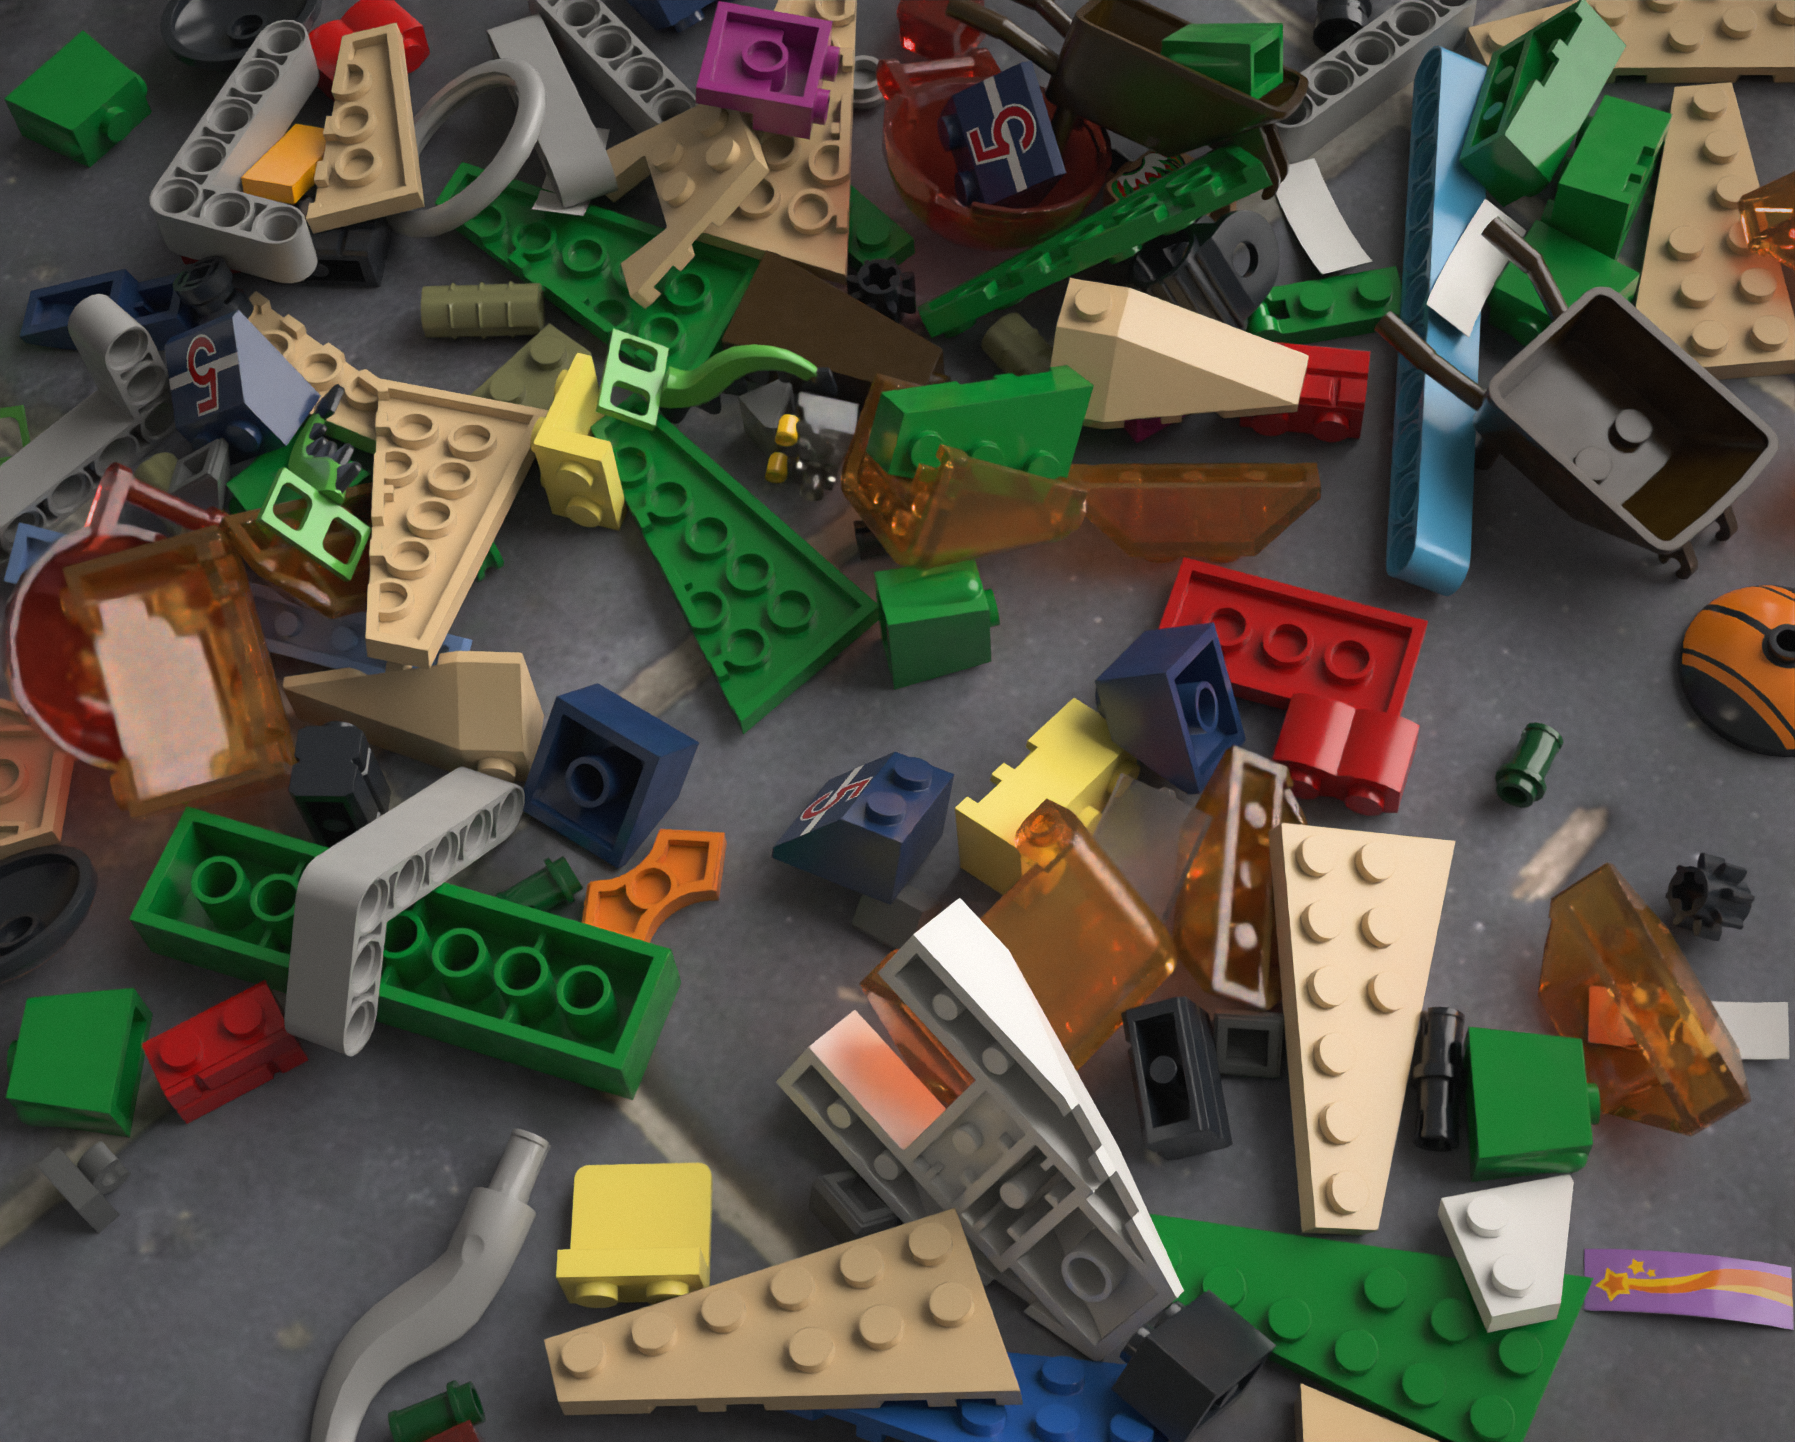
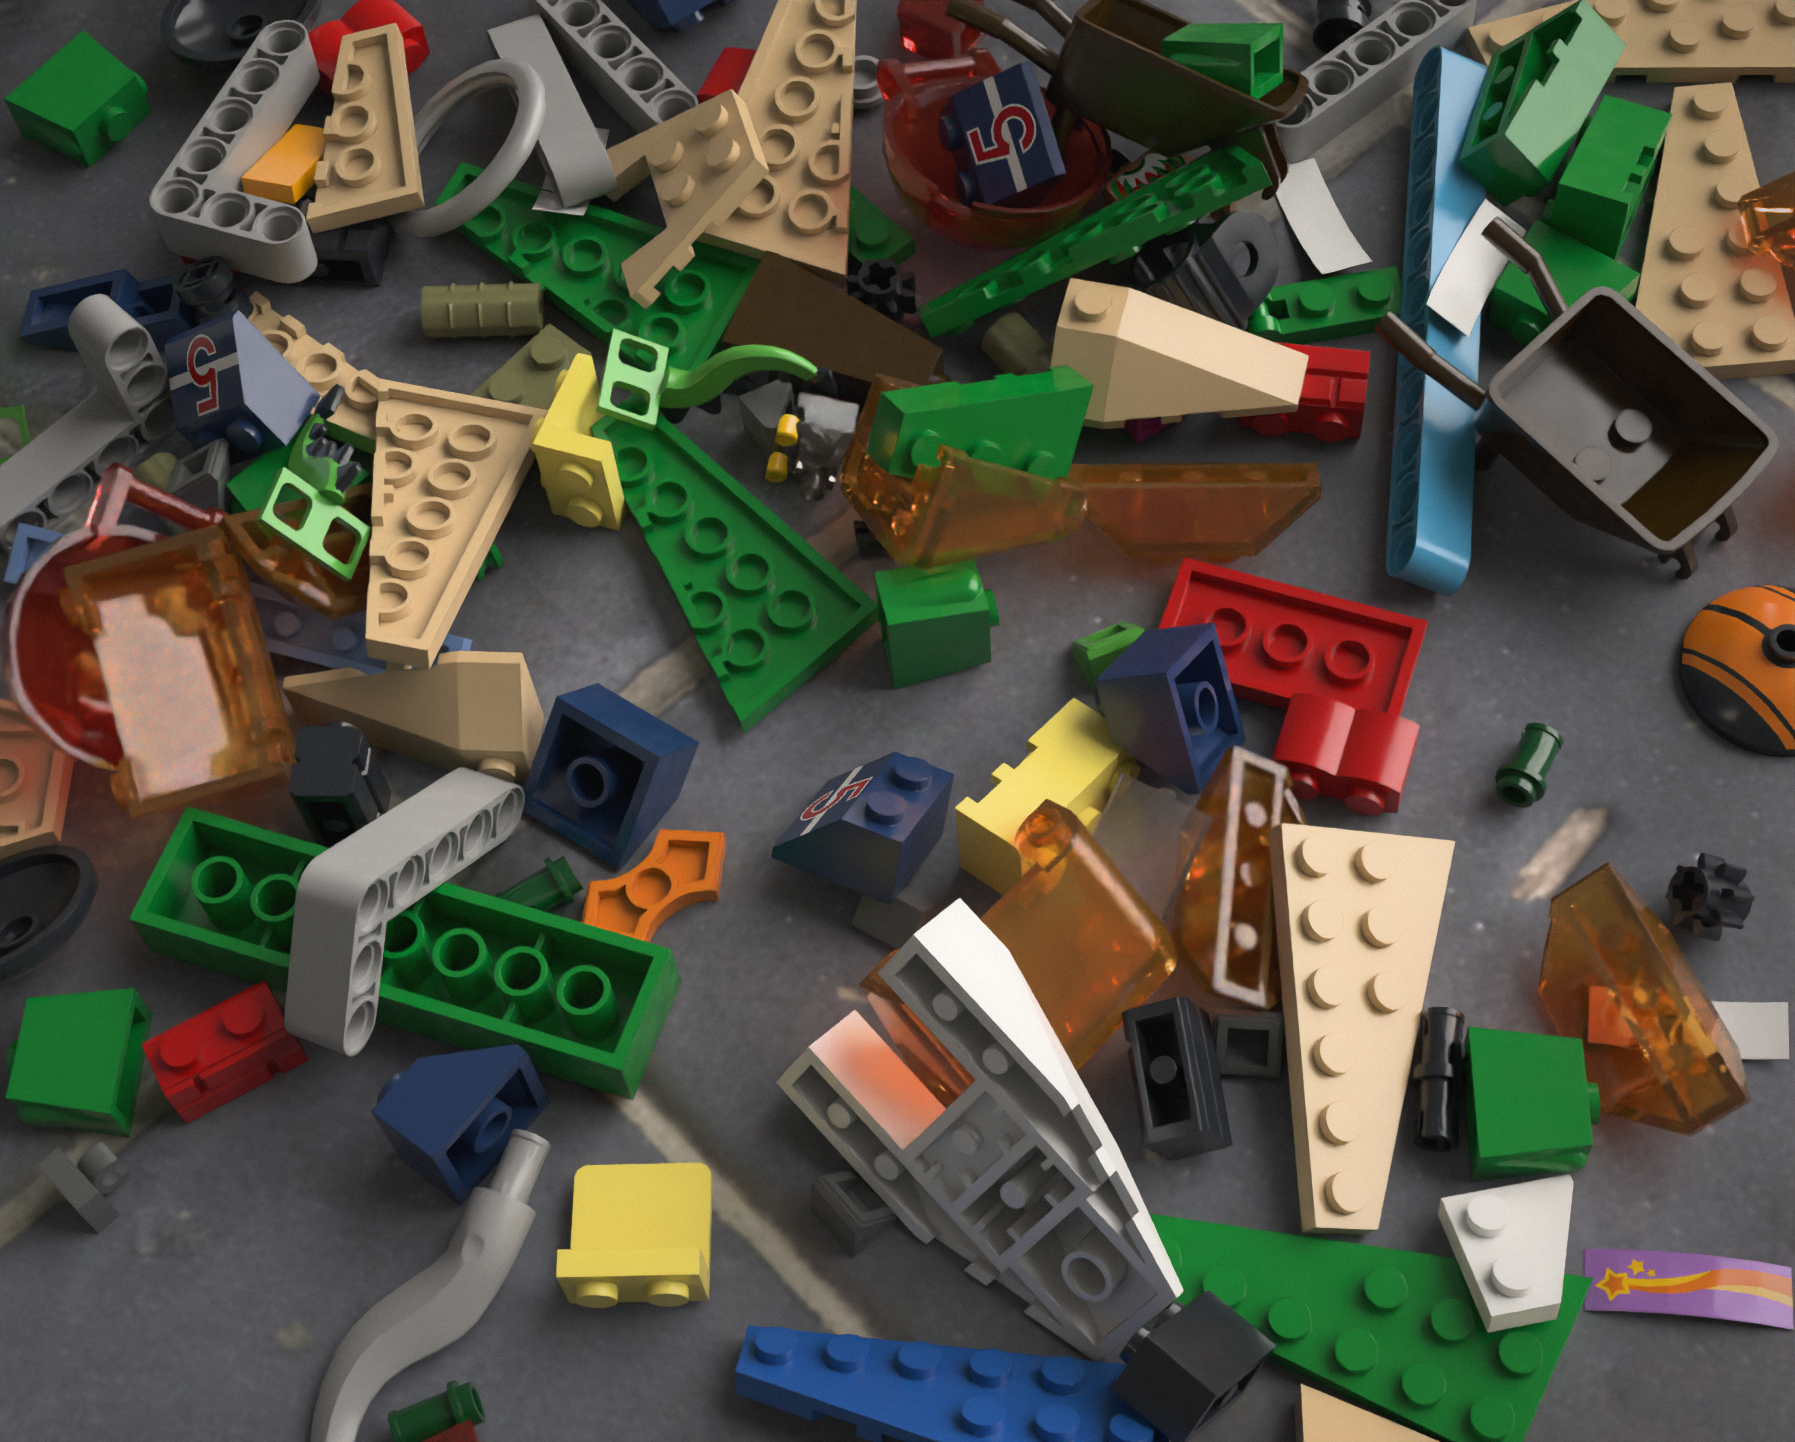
tan wing [544,1208,1023,1415] -> none
magenta plate [696,1,840,140] -> none
none -> dark blue slope [371,1044,550,1206]
none -> bright green slope [1070,621,1145,692]

